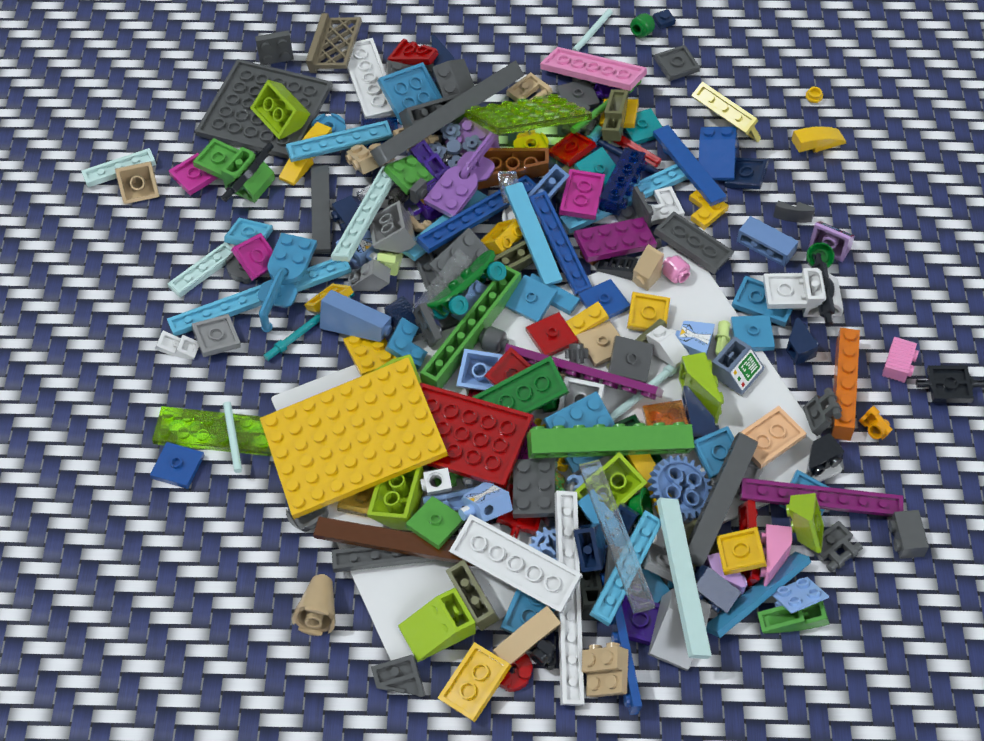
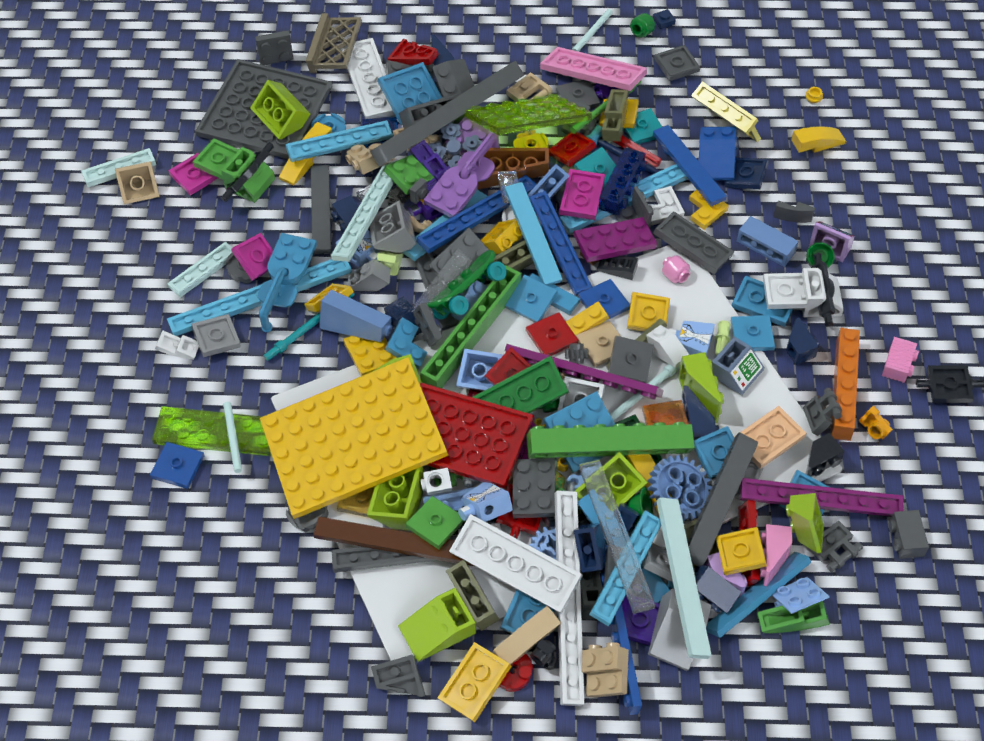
medium azure plate [224,218,273,245] -> none
tan cone [292,574,335,636] -> none
dark grey head [479,326,509,354] -> none
tan slope [632,244,664,291] -> none

